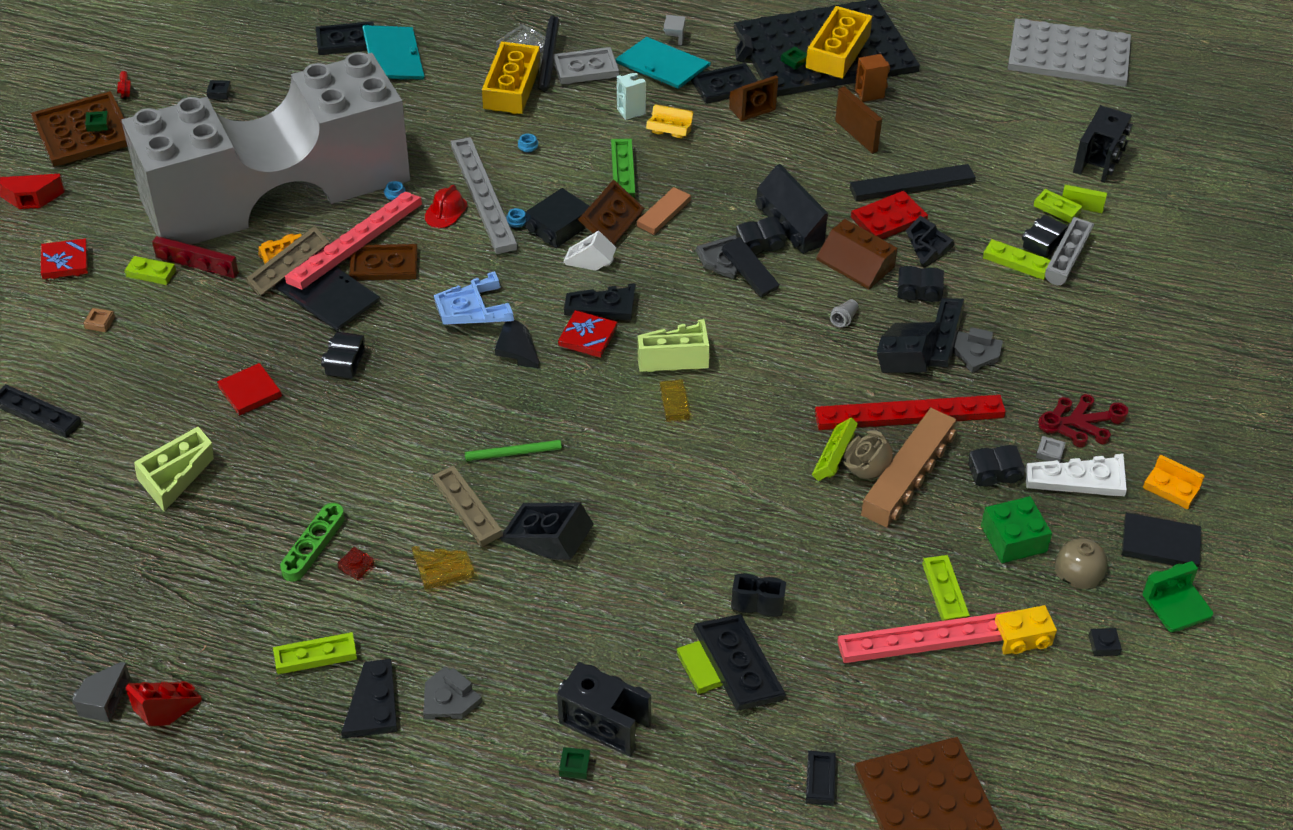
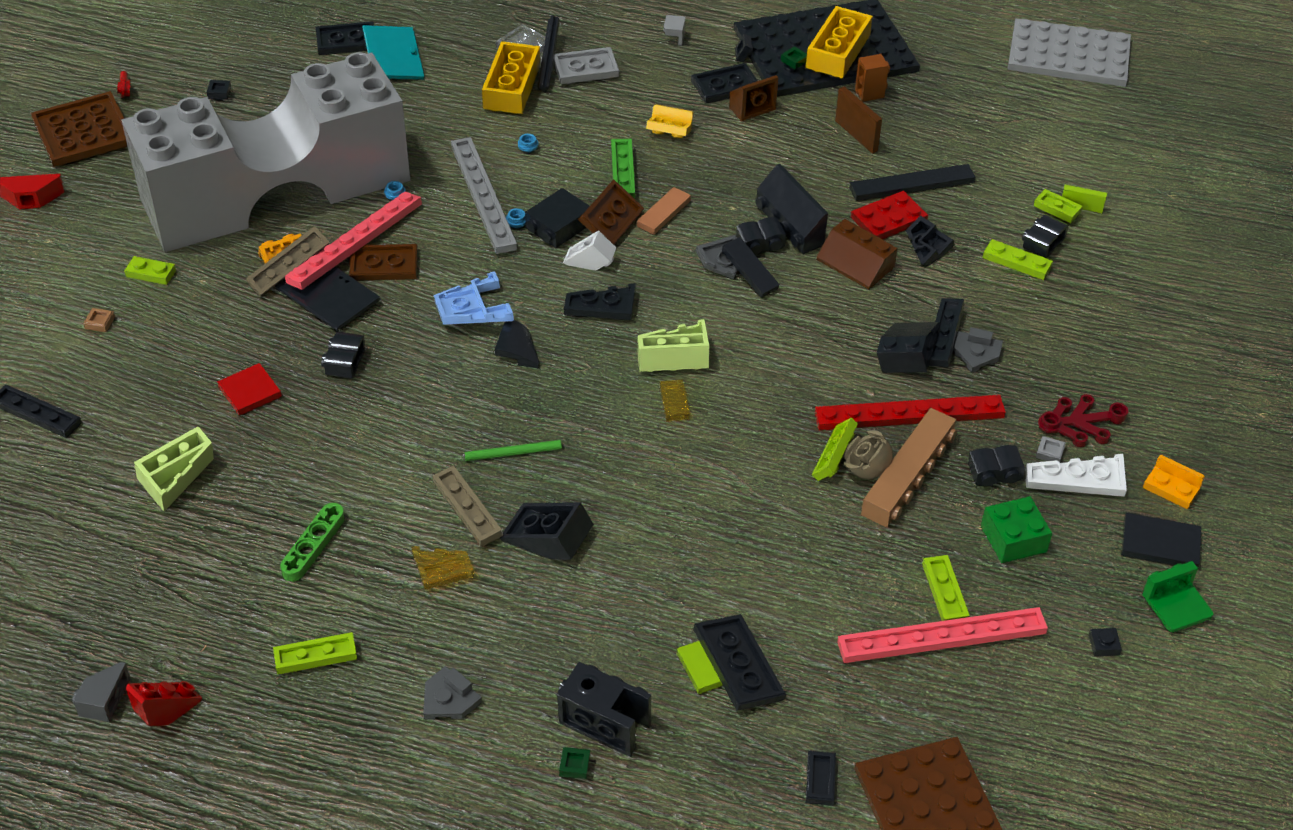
red tile [41,238,88,279] -> none
dark green plate [85,111,109,132] -> none
dark red plate [152,236,239,278] -> none
clear red plate [337,547,374,581] -> none
black wing [341,659,397,739] -> none
red piece [425,185,467,228] -> none
red tile [558,310,617,358] -> none
teal container [615,37,711,89] -> none
light aqua hinge [617,73,646,120] -> none
black brick [731,573,786,617] -> none
light grey cone [830,299,859,328] -> none
black brick [897,266,944,302] -> none
yellow bracket [995,605,1057,655] -> none
light grey brick [1045,217,1094,285] -> none
dark tan cylinder [1055,538,1107,589] -> none
black torso [1073,105,1133,183] -> none

